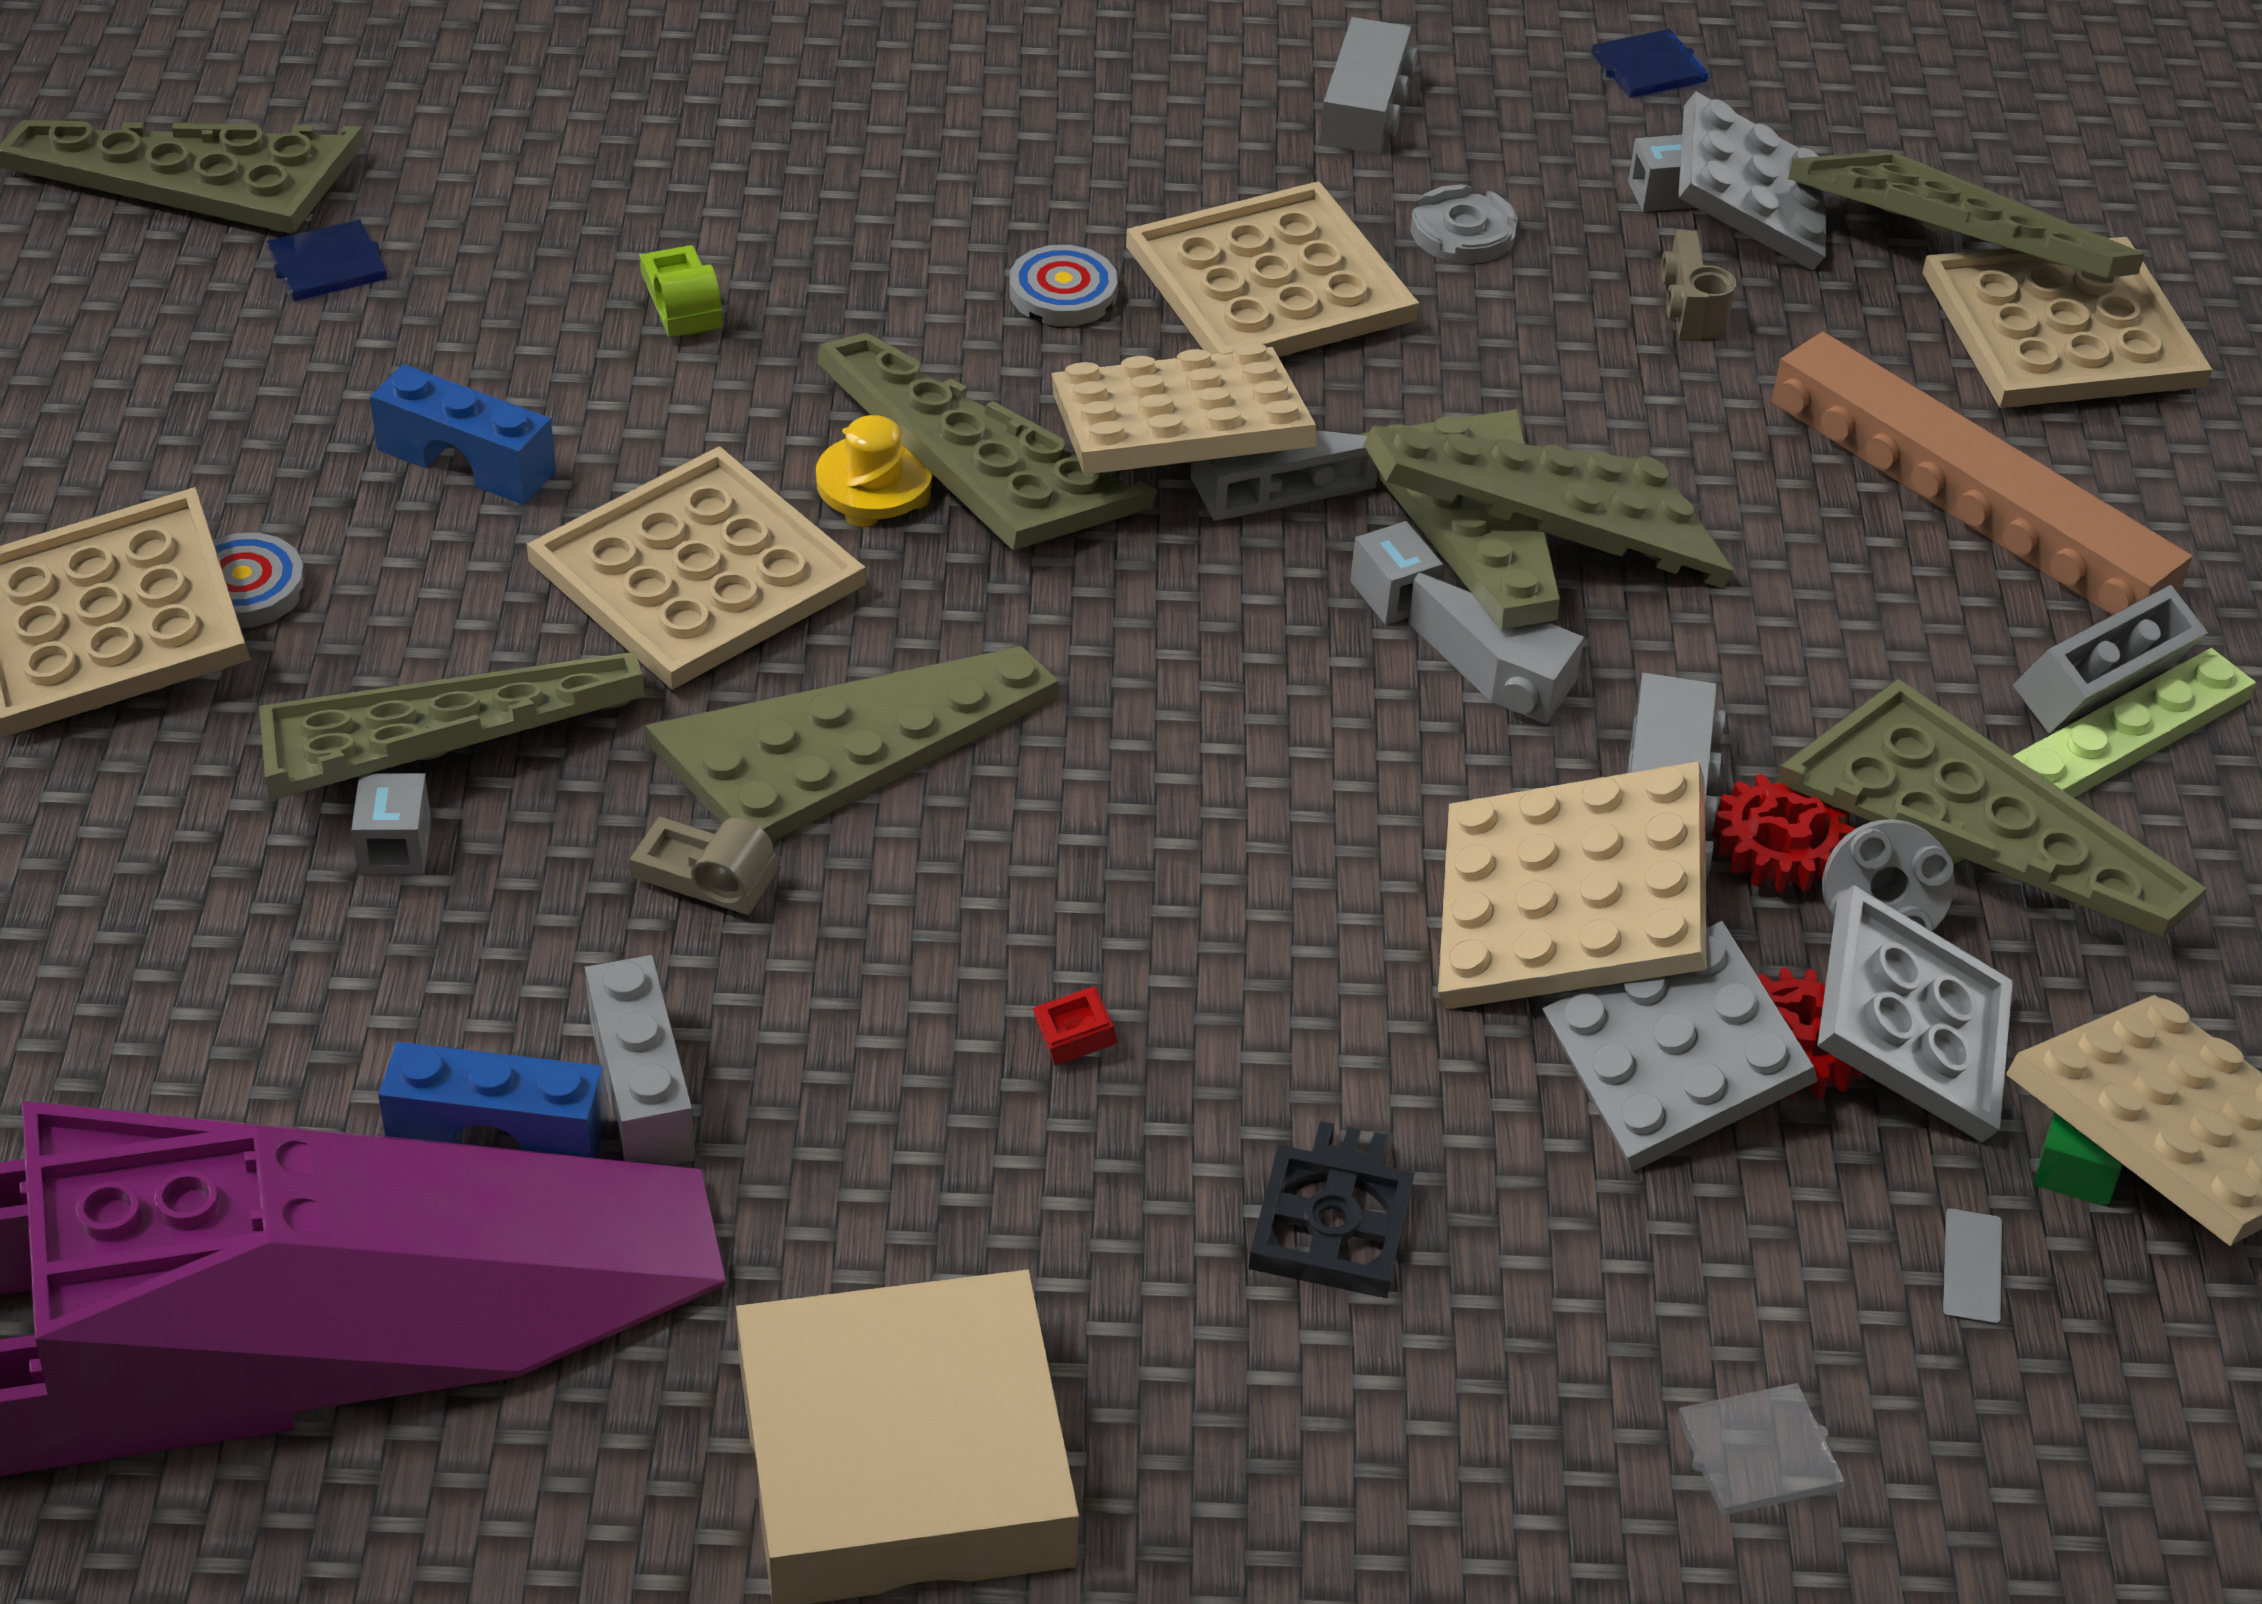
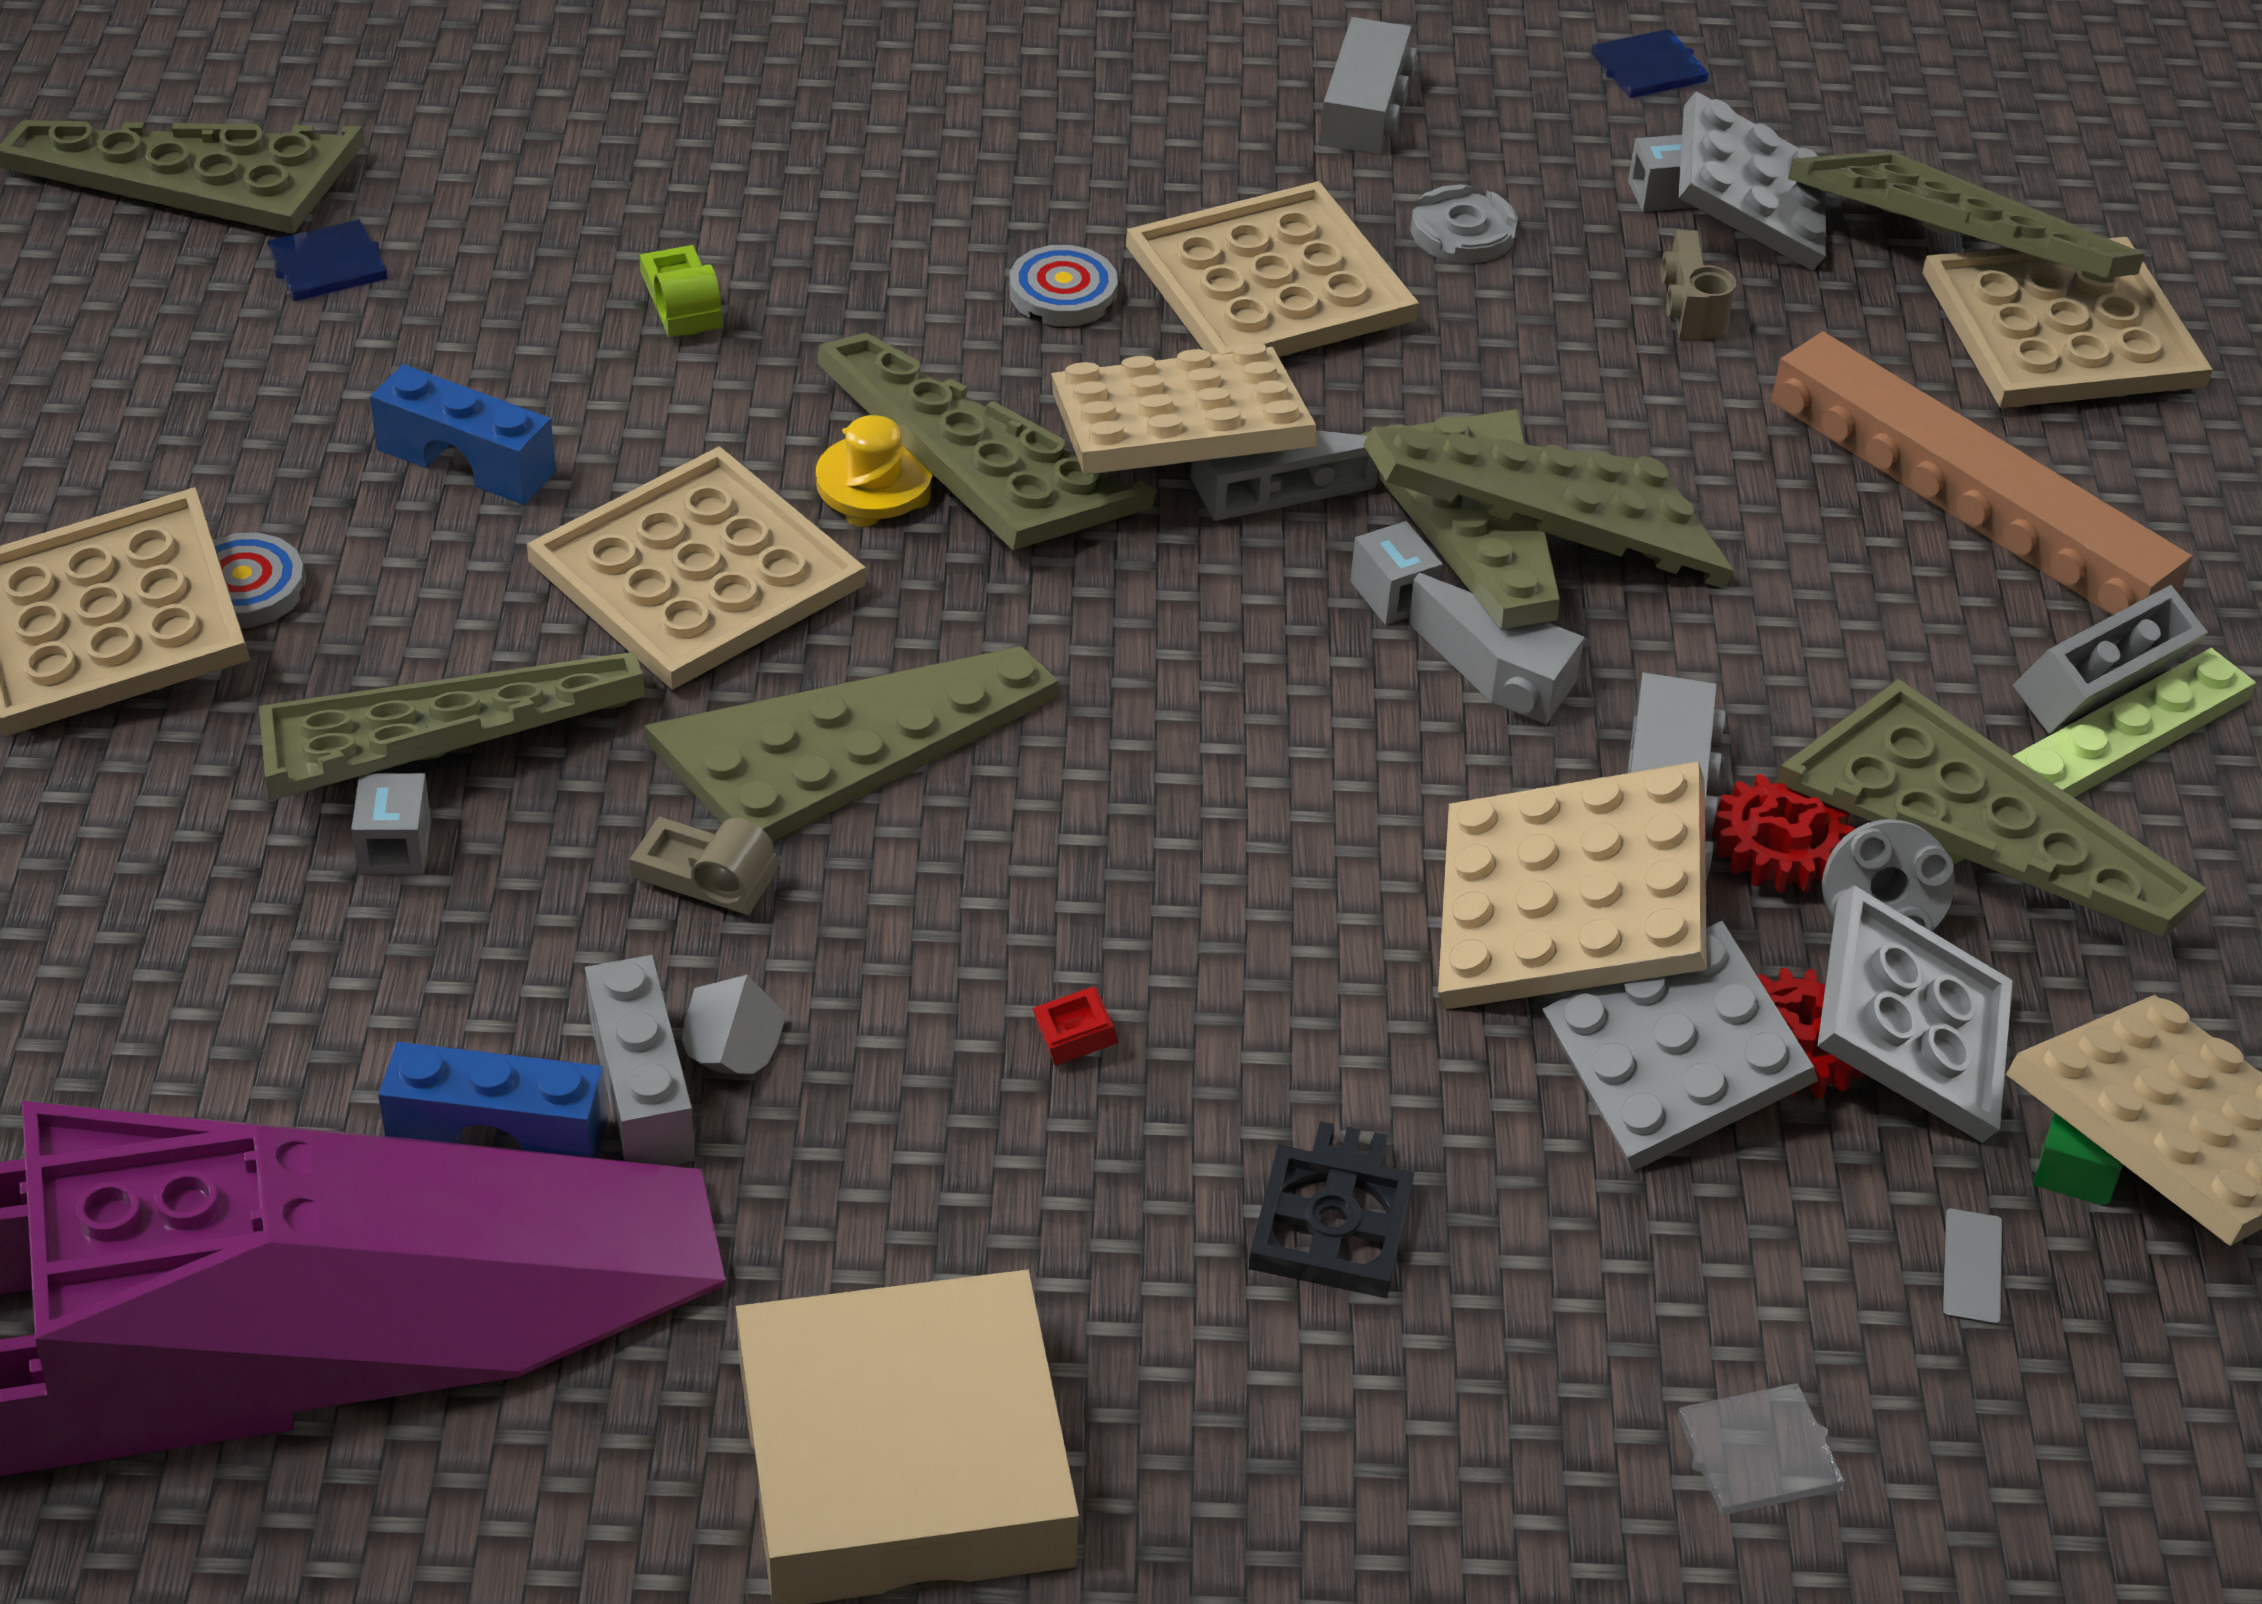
none -> light grey brick [682,975,787,1075]

